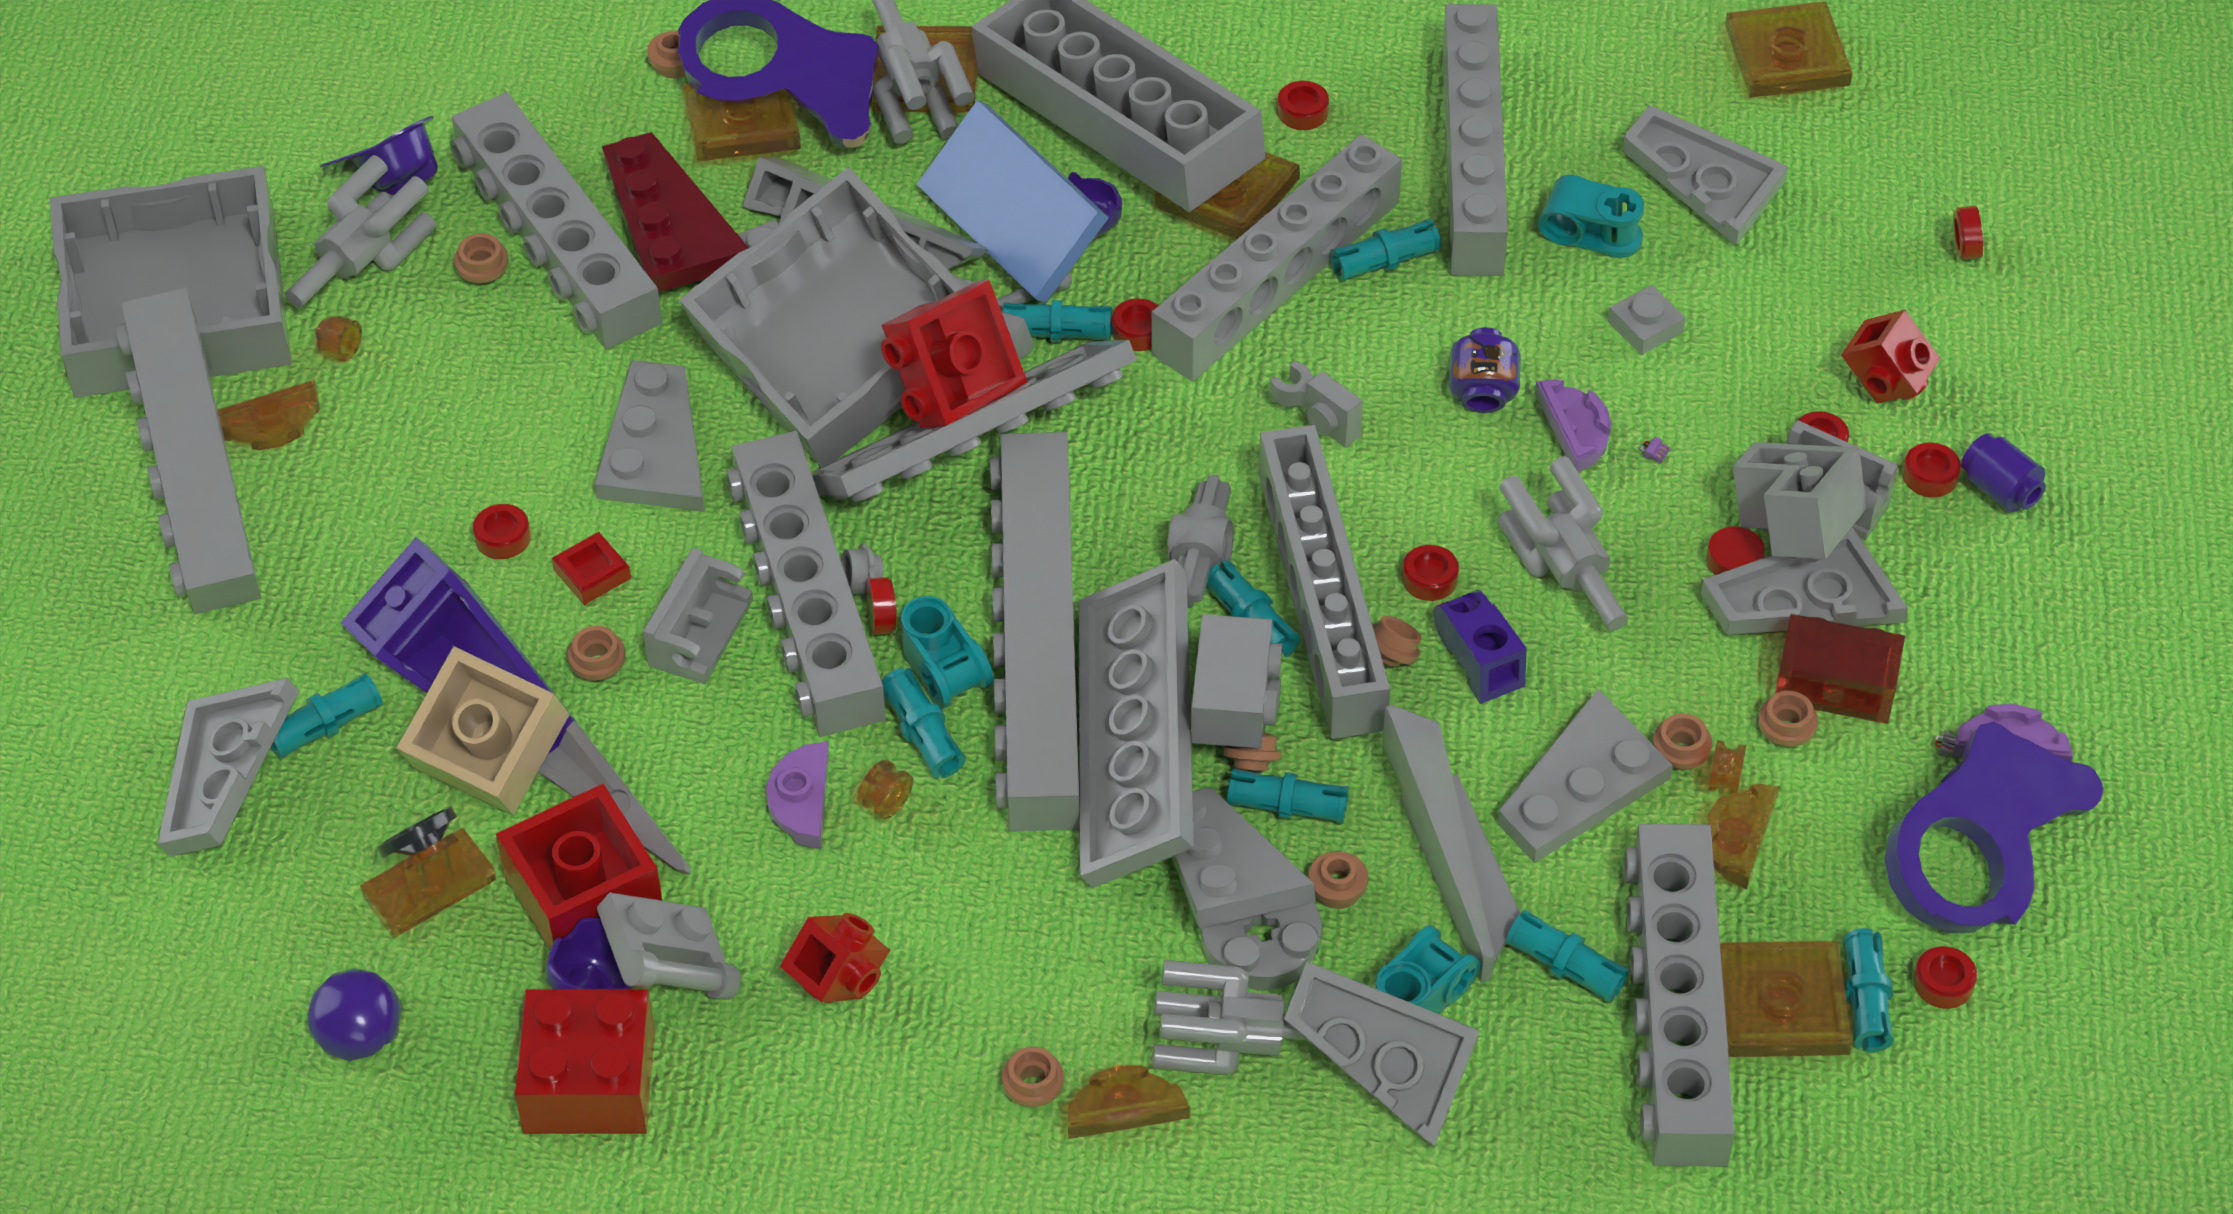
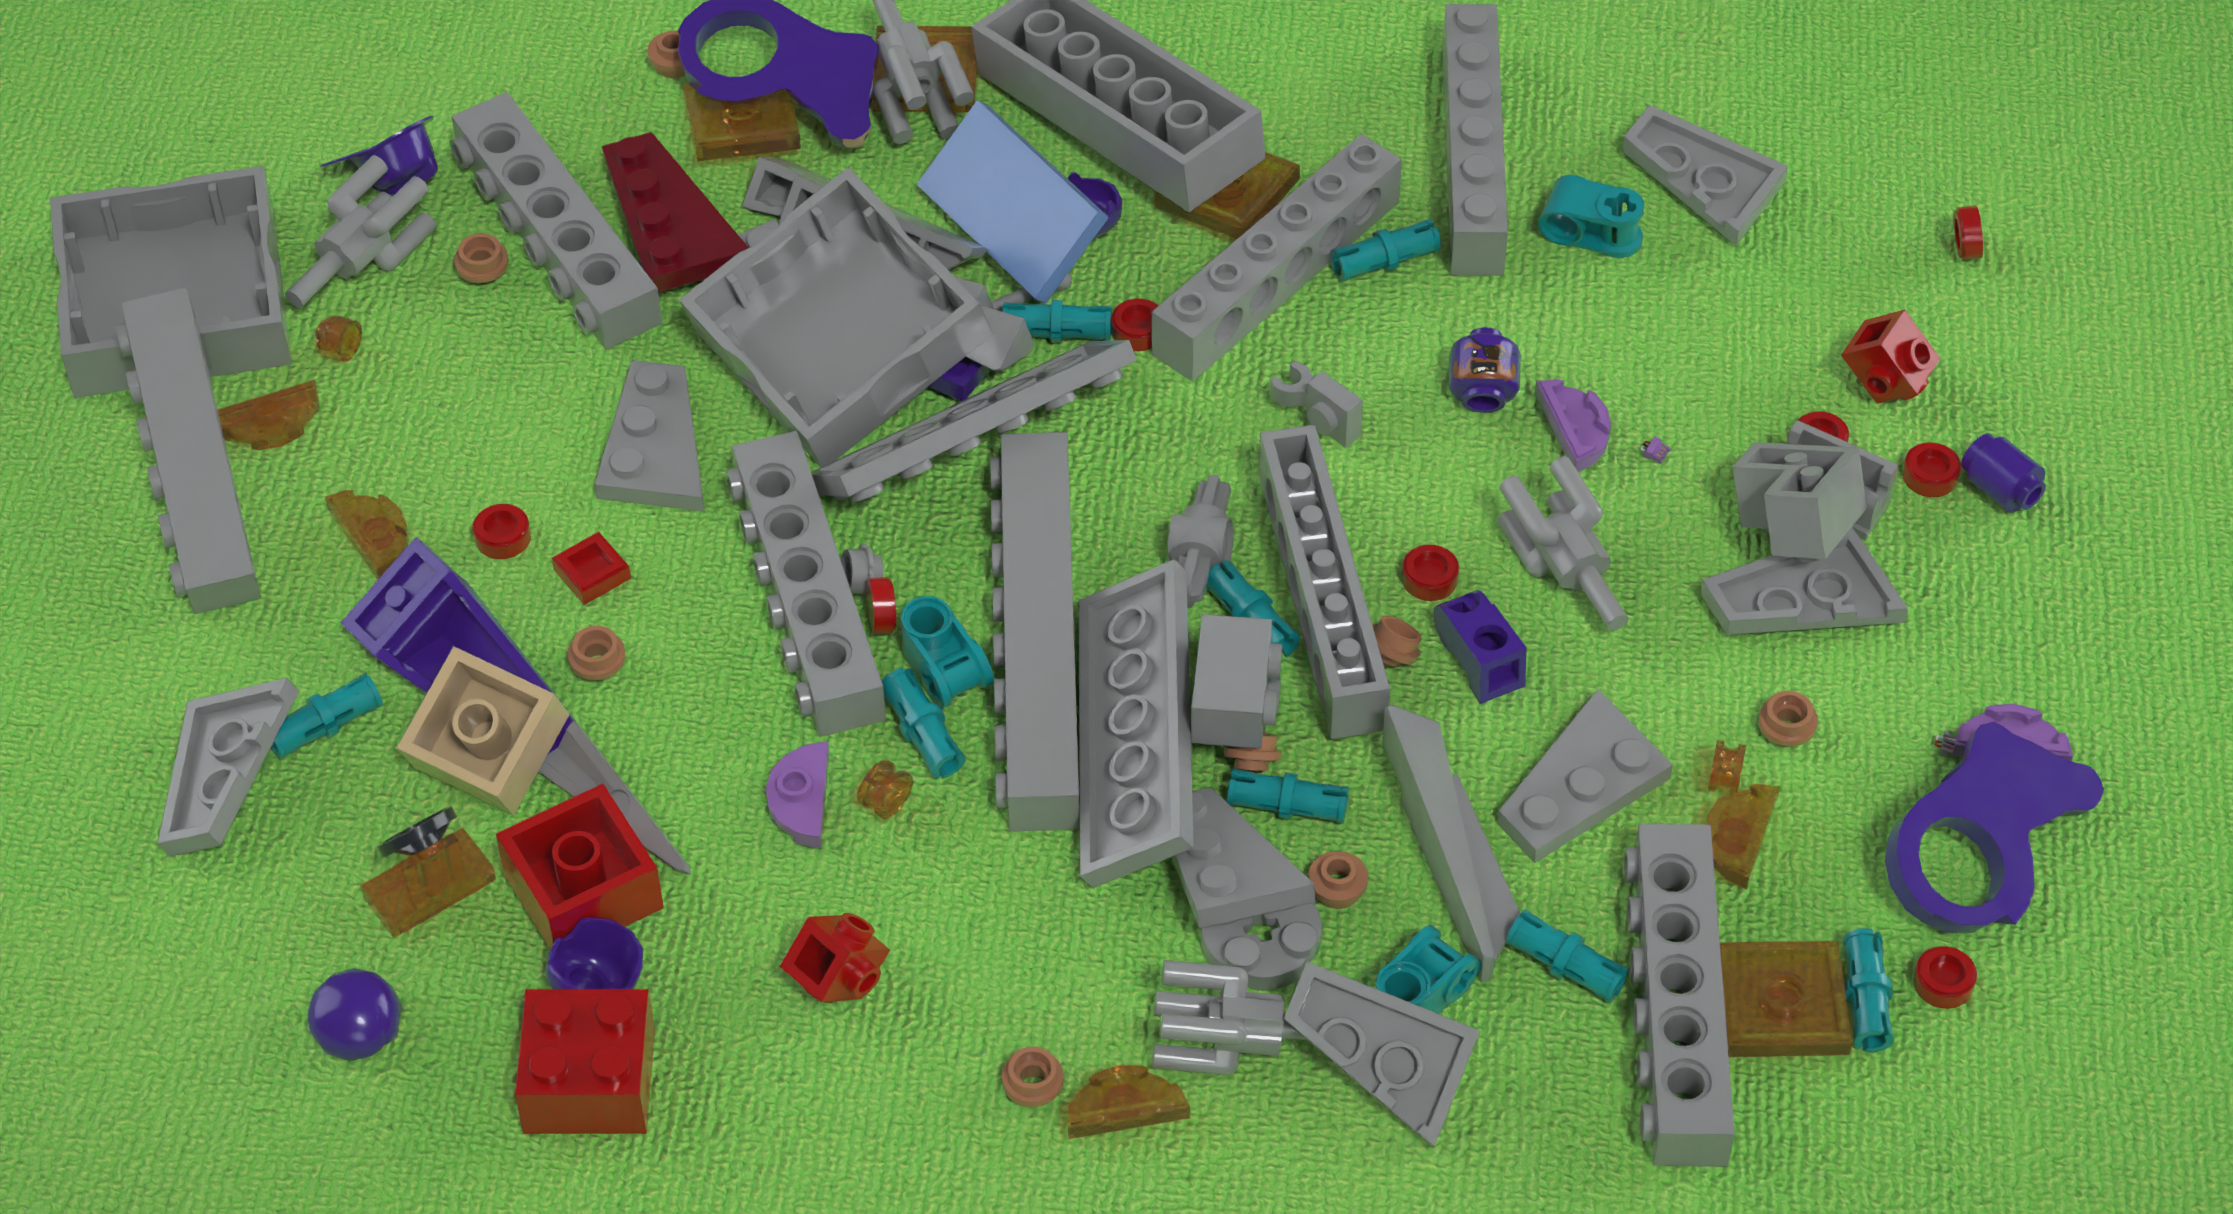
light grey plate [597,893,741,1000] -> none
light grey hinge [643,548,753,684] -> none
red plate [881,280,1028,428] -> none
red tile [1277,80,1329,130] -> none
light grey plate [1608,285,1686,355] -> none
nougat plate [1653,713,1712,769] -> none
red tile [1706,526,1765,575] -> none
clear orange plate [1725,1,1852,98] -> none
clear red brick [1775,614,1905,724] -> none
none -> clear orange plate [325,490,409,579]

